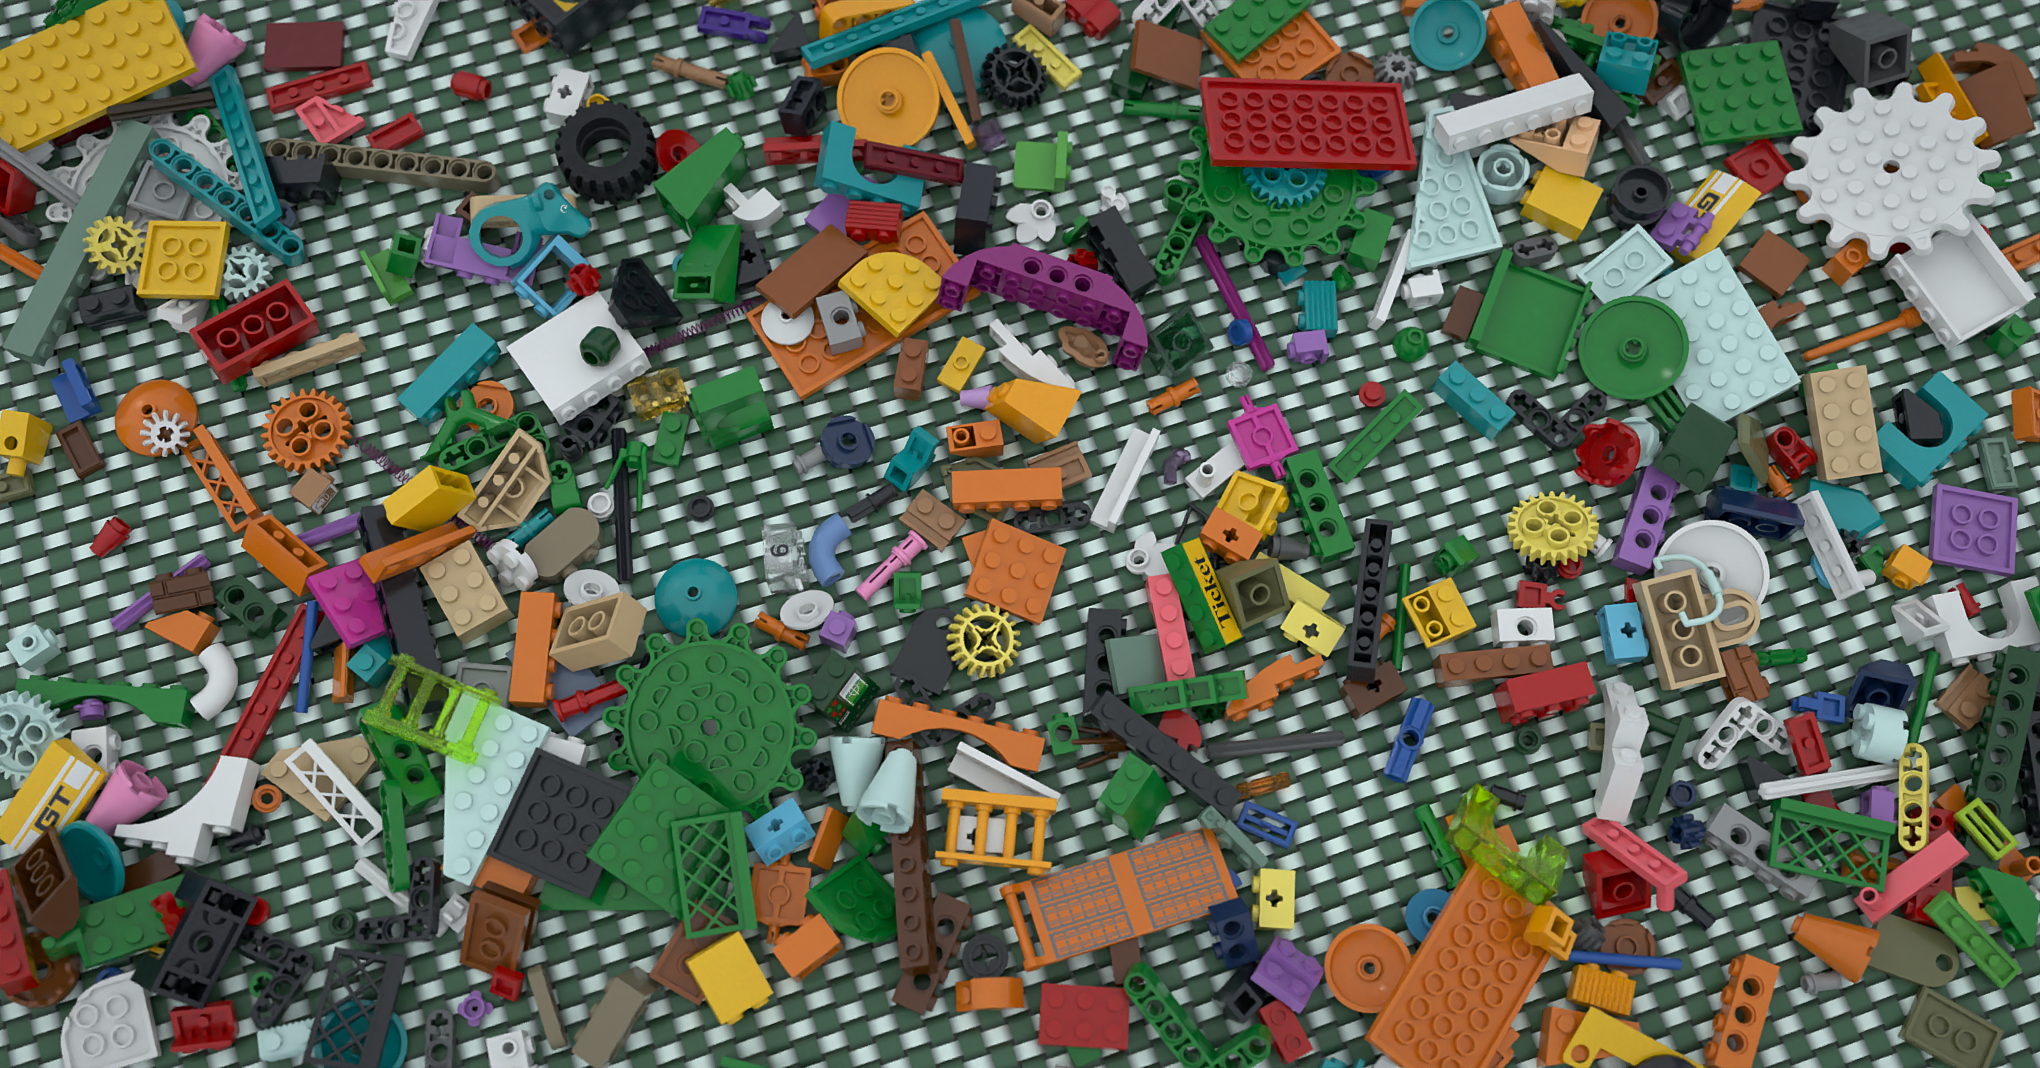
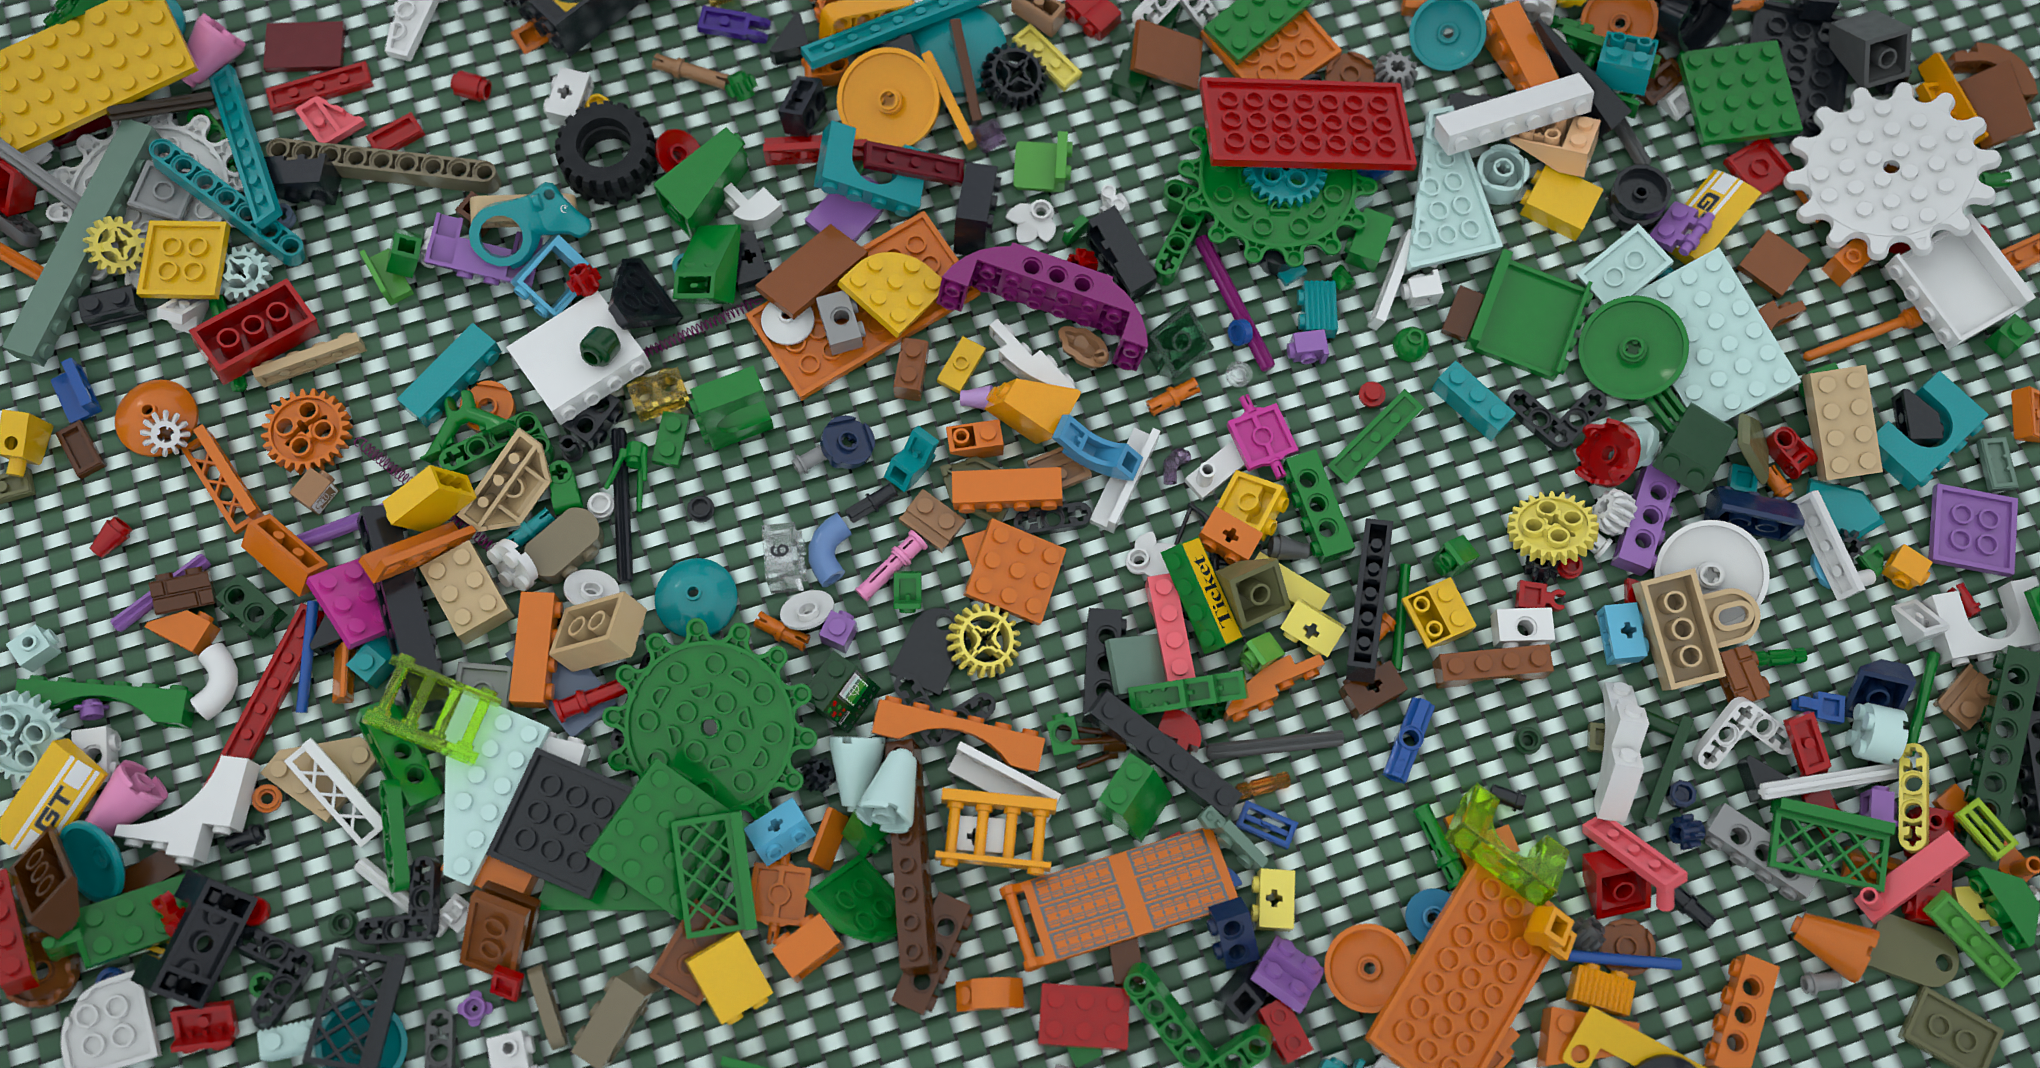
red brick [845,200,904,244] -> none
black gear [962,934,1008,979] -> none
green pin [1122,99,1200,122] -> none
red brick [1492,661,1597,726] -> none
dark grey beam [1511,236,1558,267] -> none
light aqua piece [1653,554,1724,627] -> none
none -> dark azure arch [1052,414,1143,481]
none -> bright green slope [1239,632,1285,676]
none -> white gear [1592,488,1637,536]

